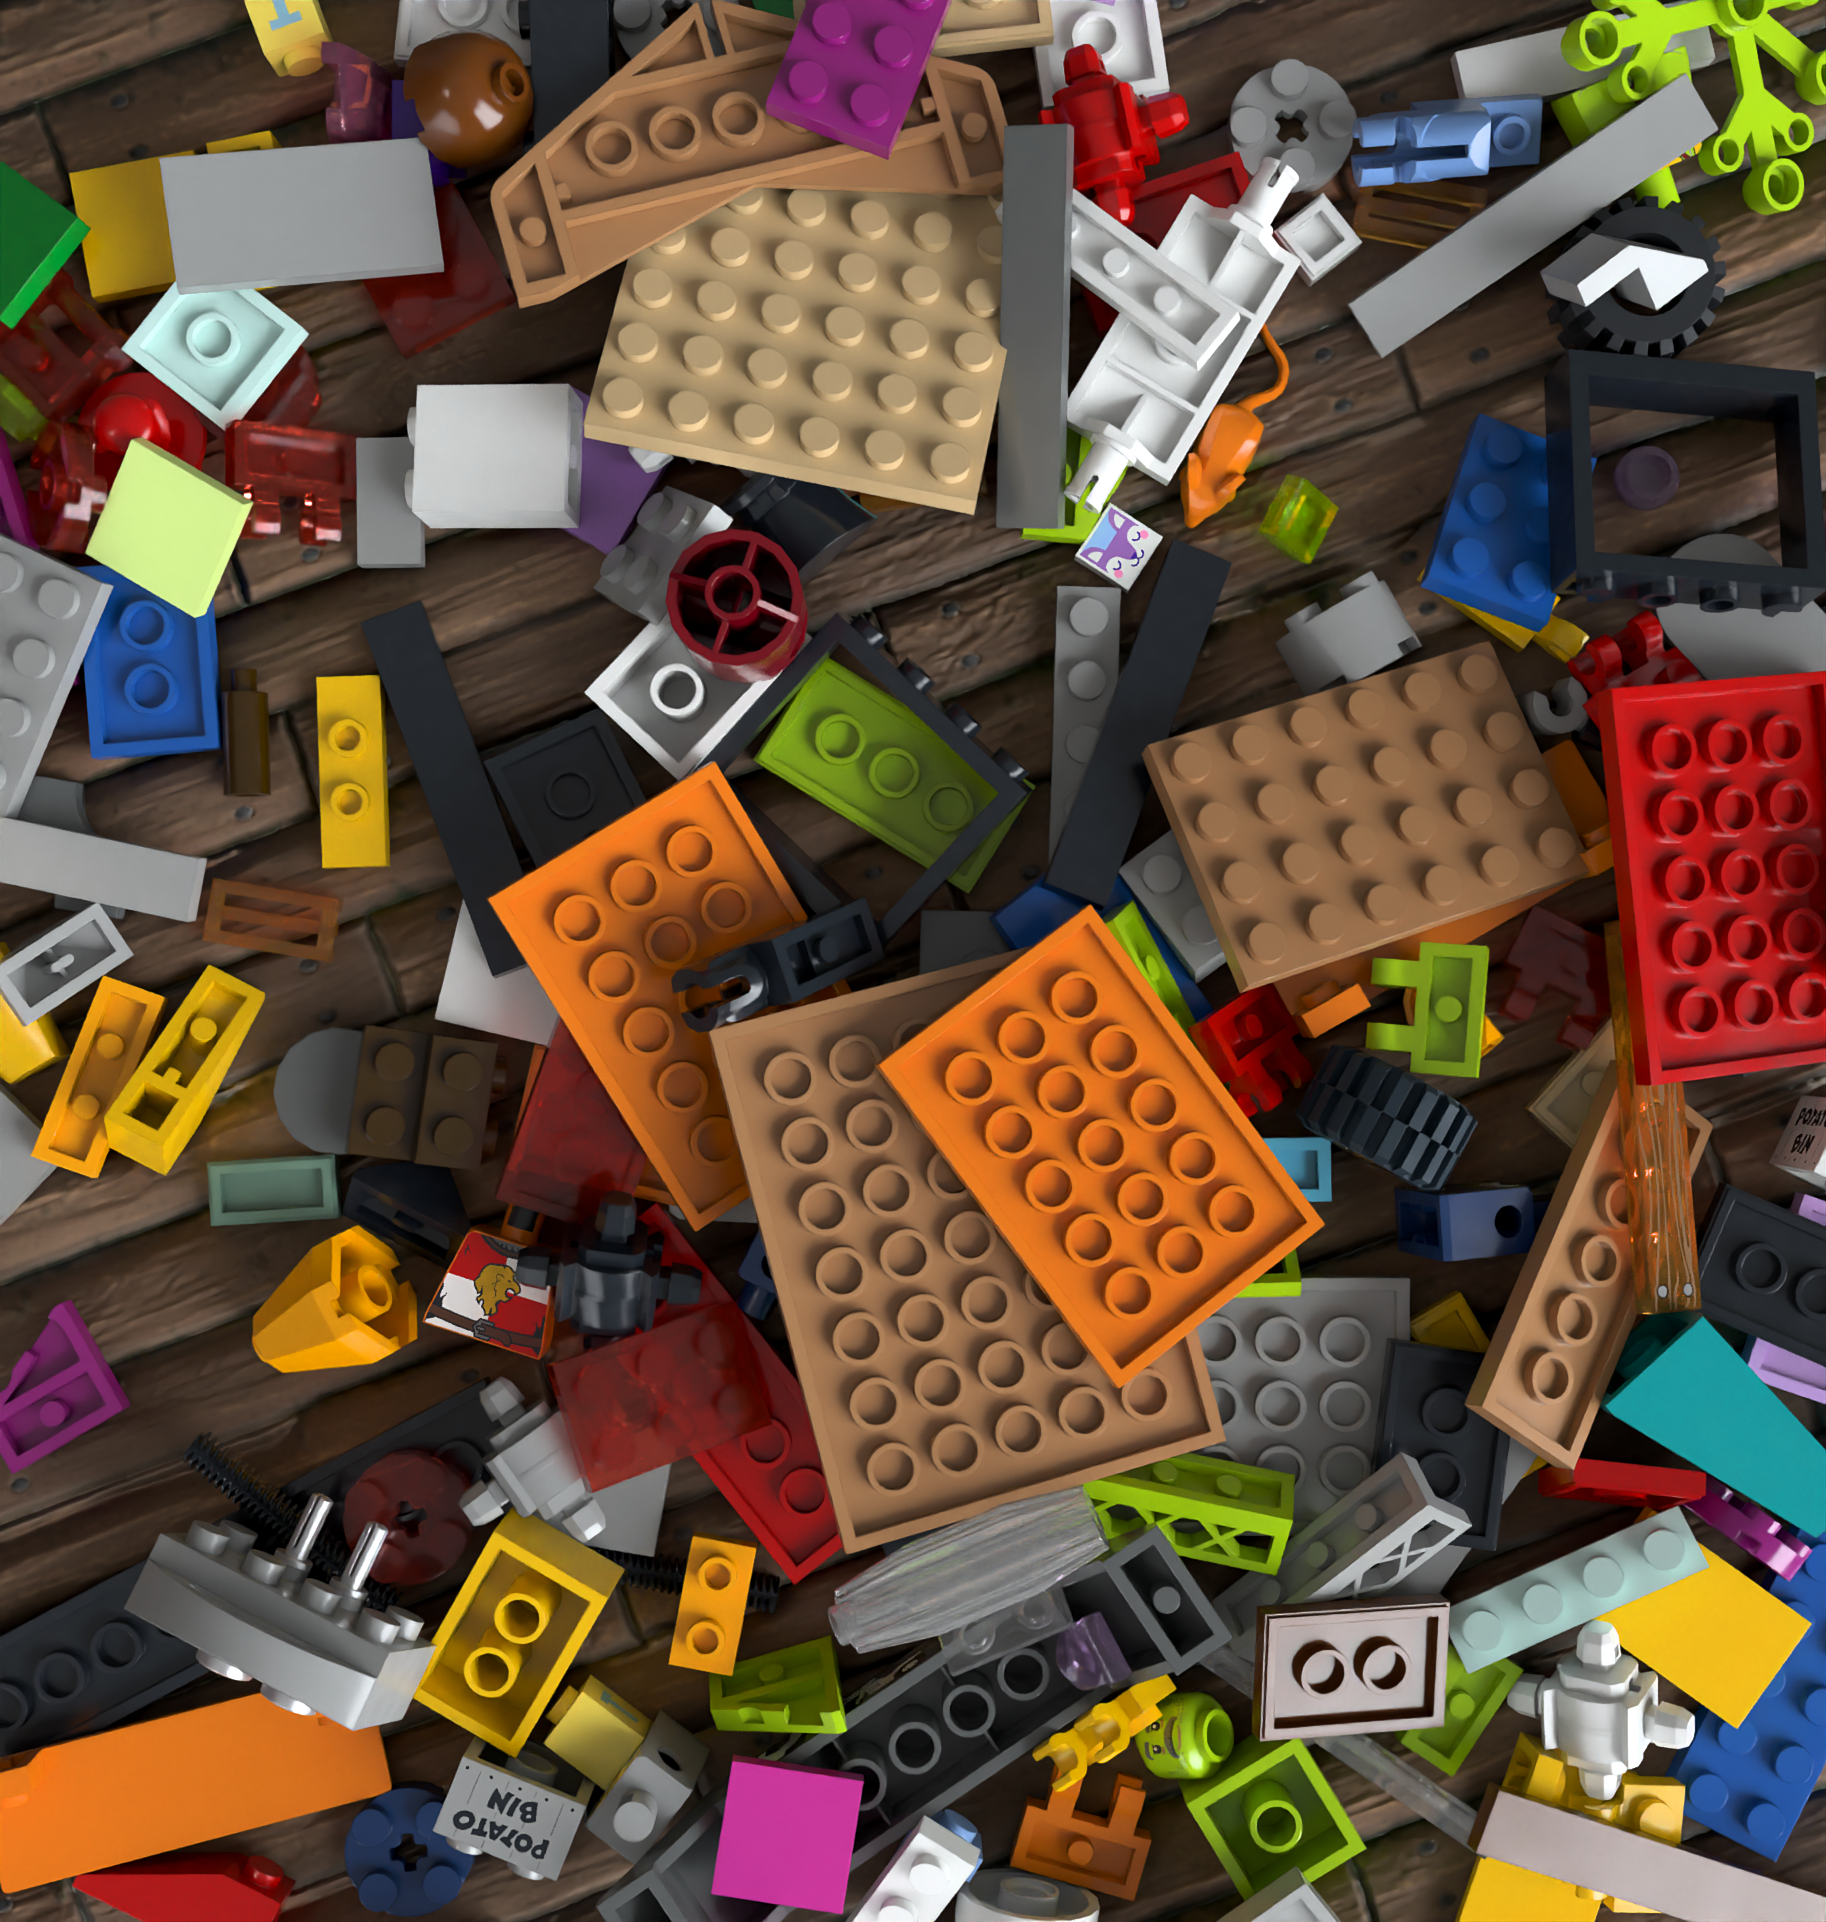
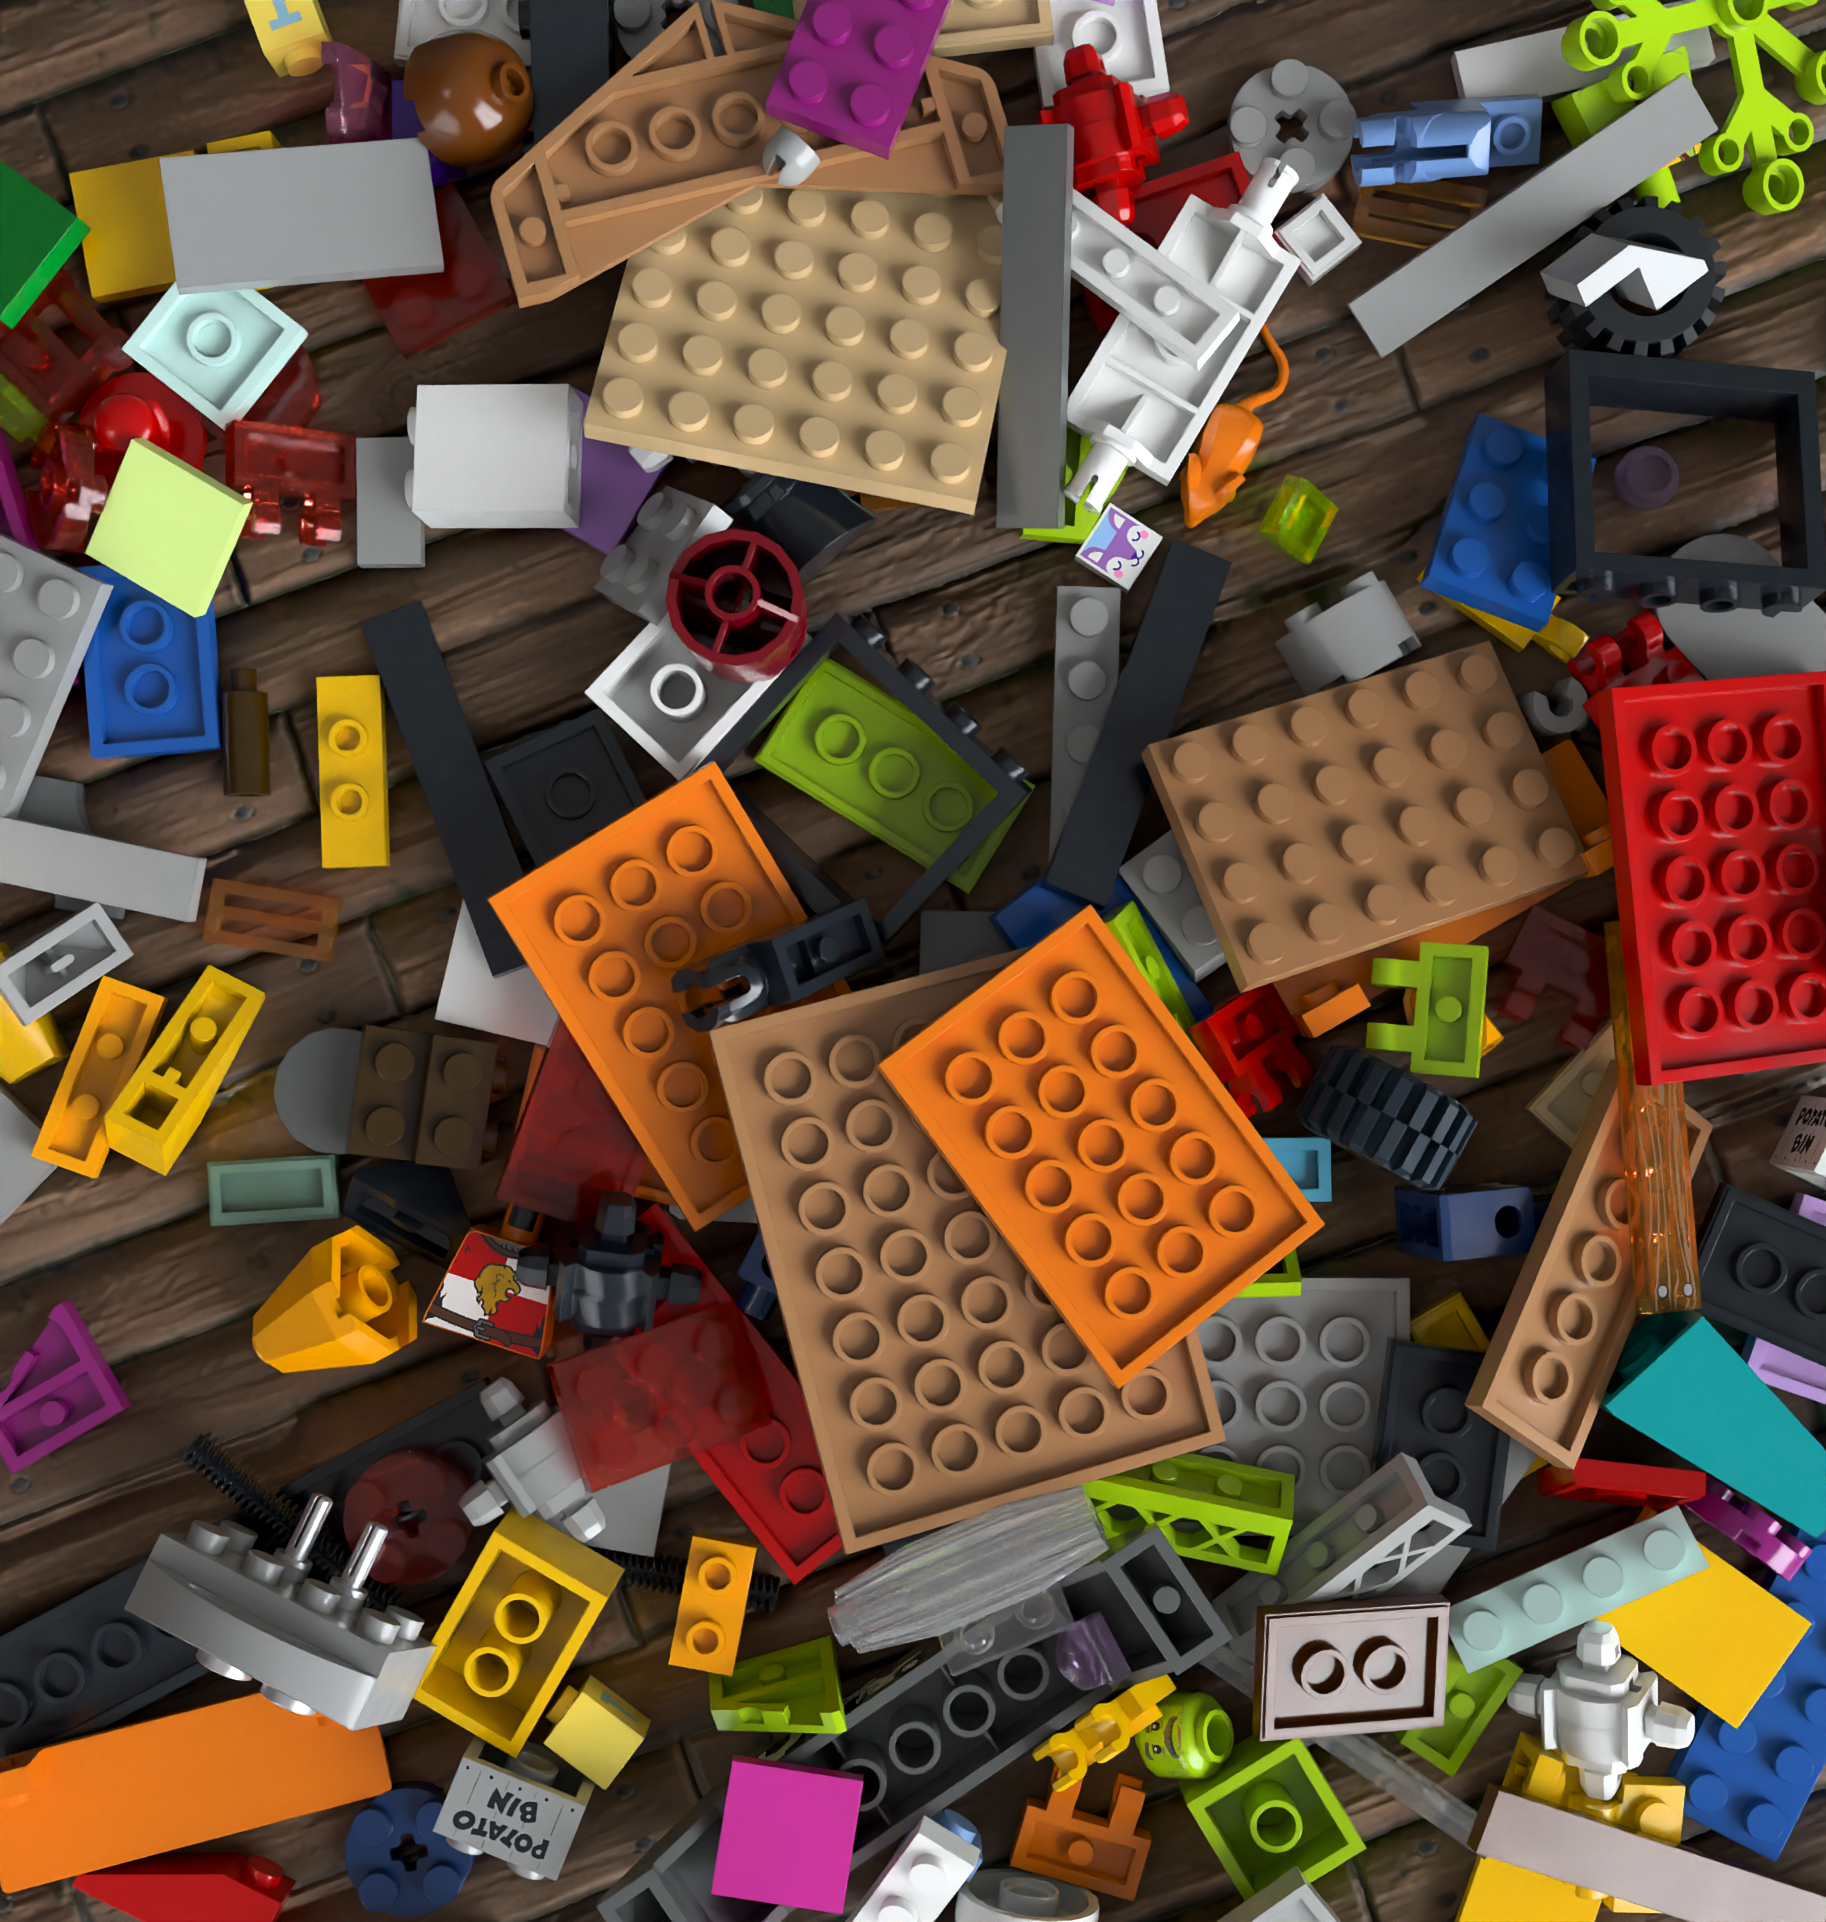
light grey torso [584,1710,710,1864] -> none
none -> light grey hinge [762,126,821,187]

